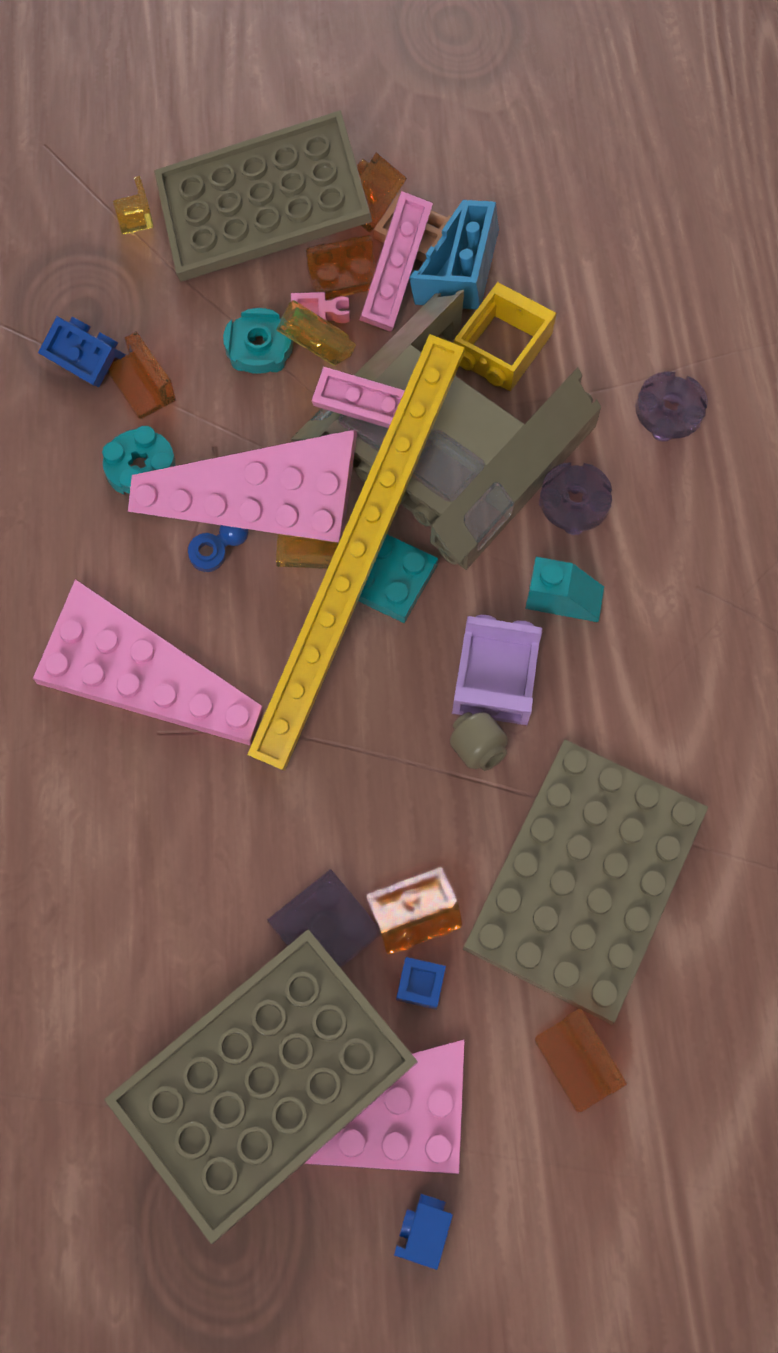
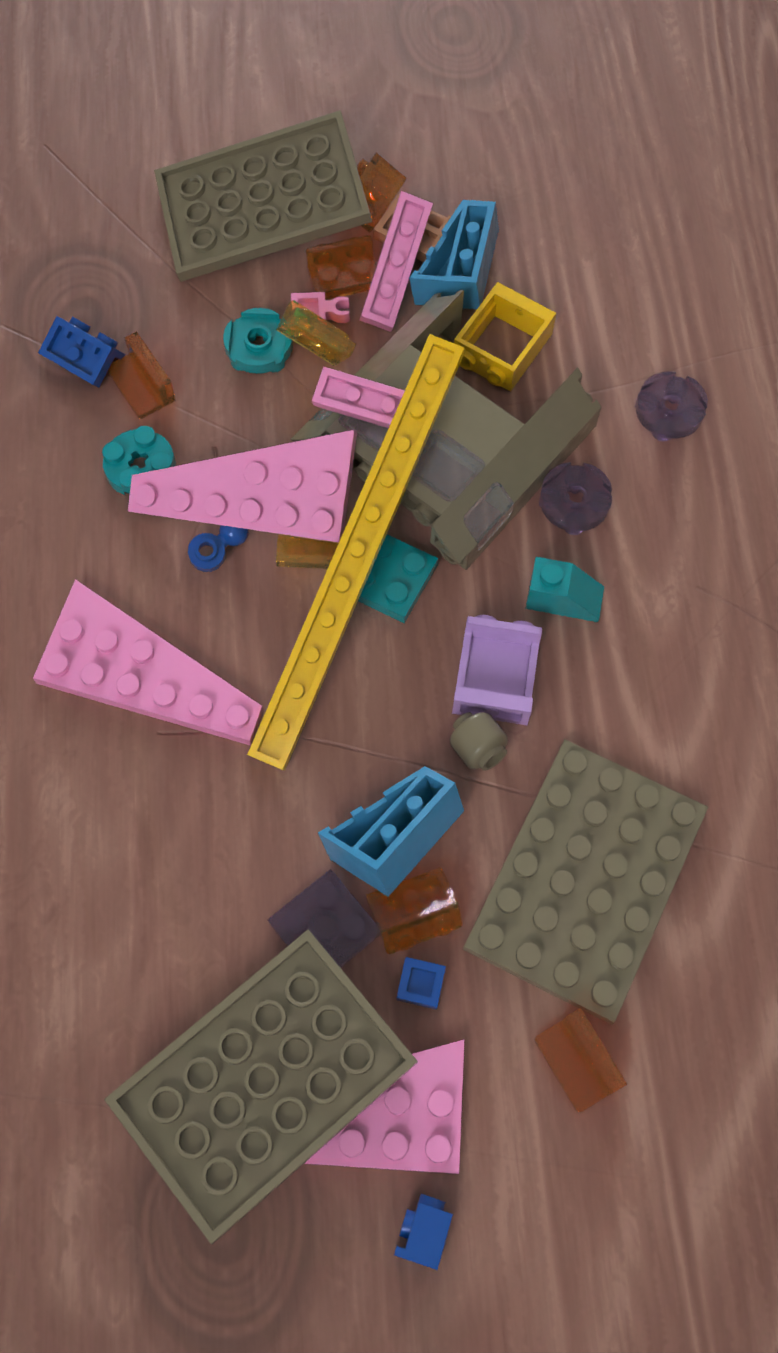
clear yellow panel [113,176,154,235] -> none
none -> dark azure wedge [318,766,464,897]

